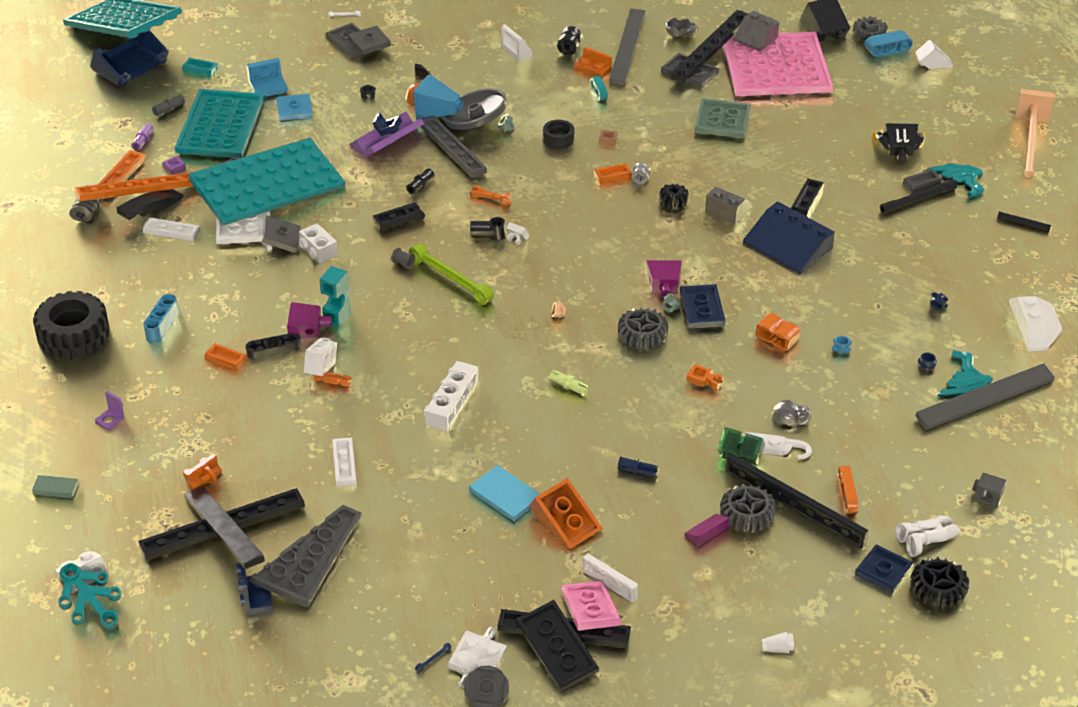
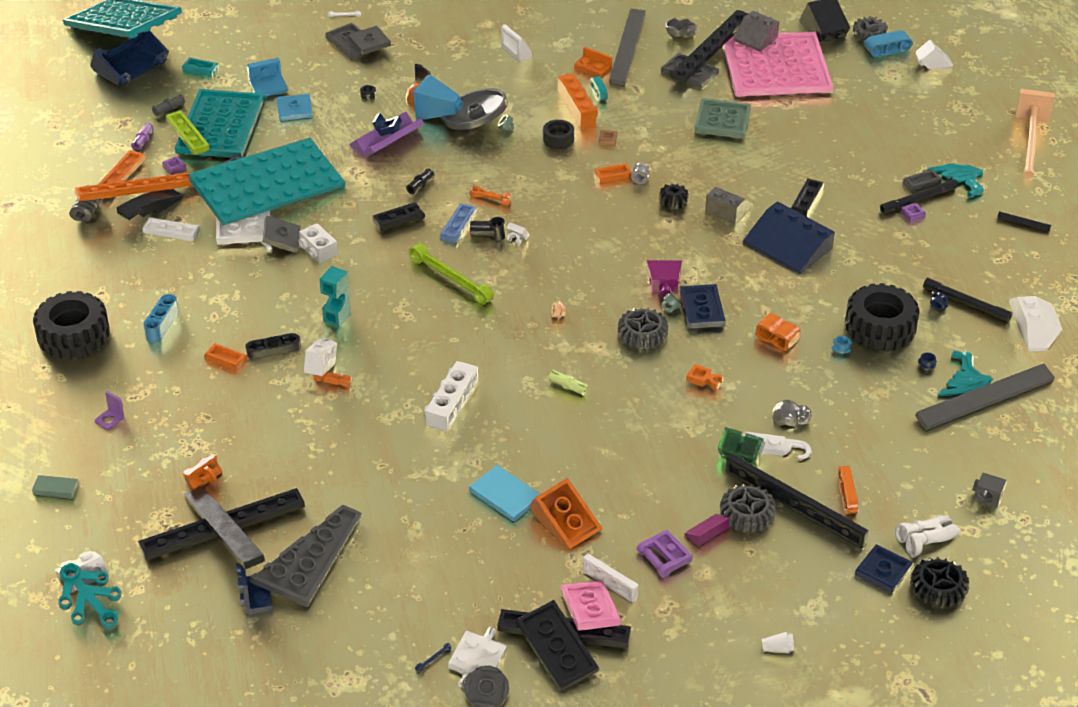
magenta torso [287,302,332,339] -> none
white tile [332,437,357,487] -> none
dark grey bush [391,248,415,269] -> none
dark grey plate [420,116,487,178] -> none
black wheel [557,26,582,56] -> none
dark blue axle [617,456,659,477] -> none
black torso [872,123,925,163] -> none
none -> lime plate [166,110,210,155]
none -> medium blue tile [440,203,477,243]
none -> orange brick [558,73,598,129]
none -> medium lavender plate [636,529,692,578]
none -> black tyre [845,283,920,352]
none -> medium lavender tile [901,203,926,222]
none -> black piece [923,277,1013,322]

